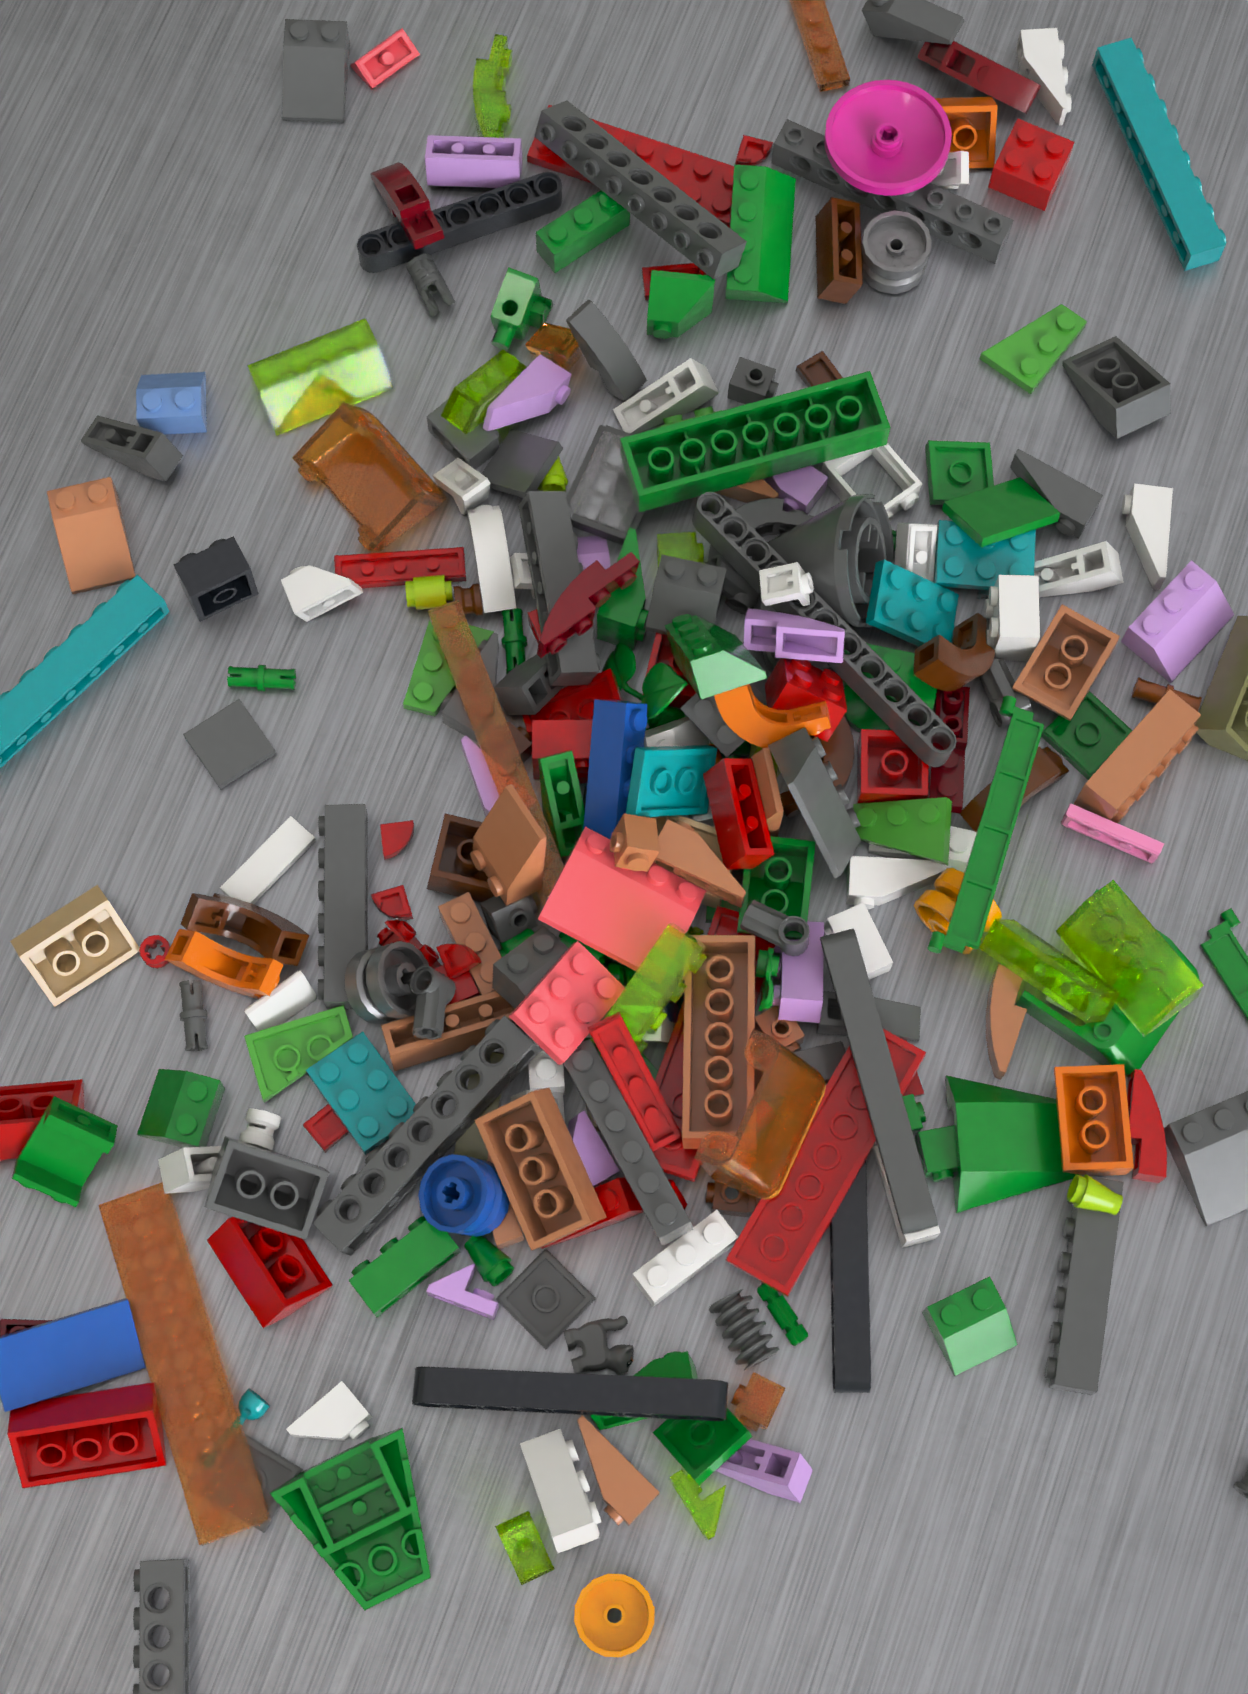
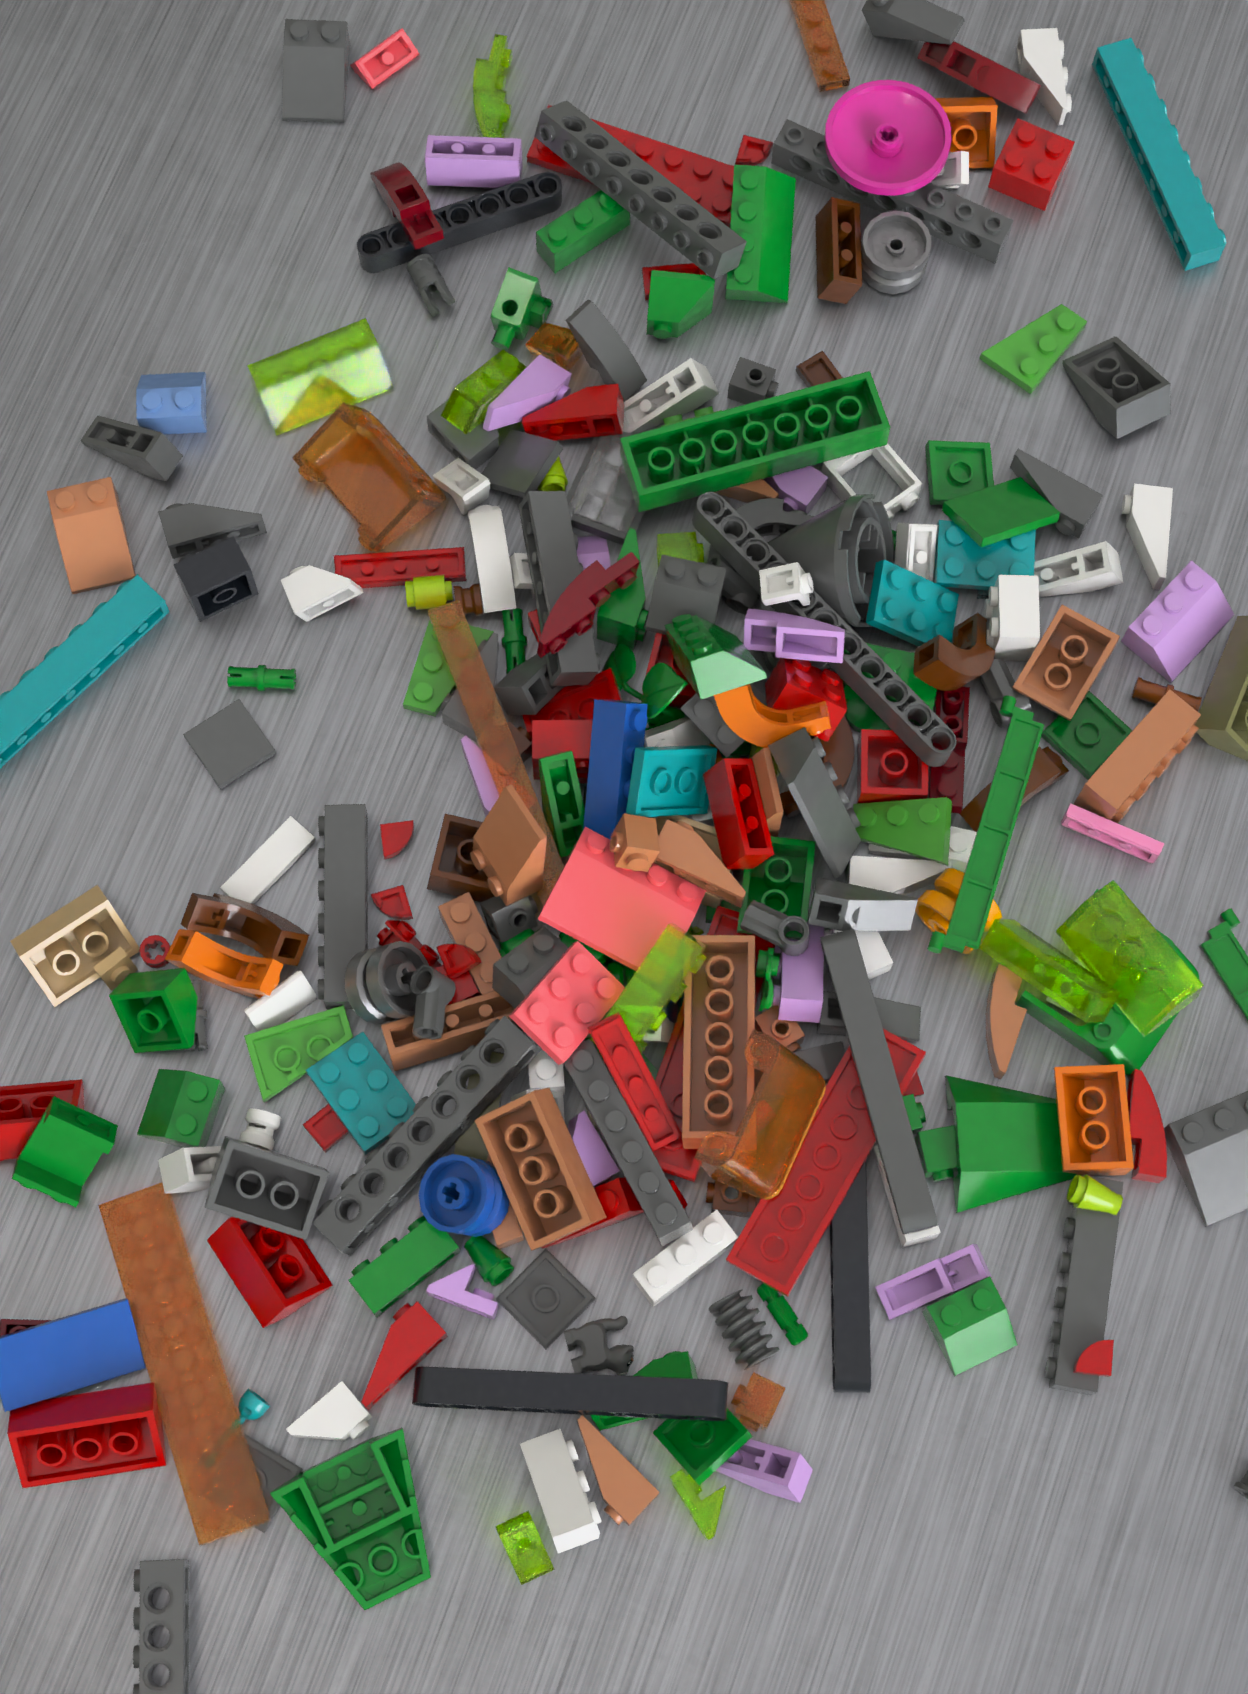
light orange wheel [574,1574,655,1657] -> none
none -> tan plate [93,946,138,991]
none -> green slope [109,968,198,1053]
none -> dark grey slope [158,503,267,559]
none -> red slope [361,1301,448,1410]
none -> red slope [522,384,625,441]
none -> dark grey slope [808,877,918,931]
none -> lavender slope [875,1244,992,1320]
none -> red tile [1073,1340,1114,1377]

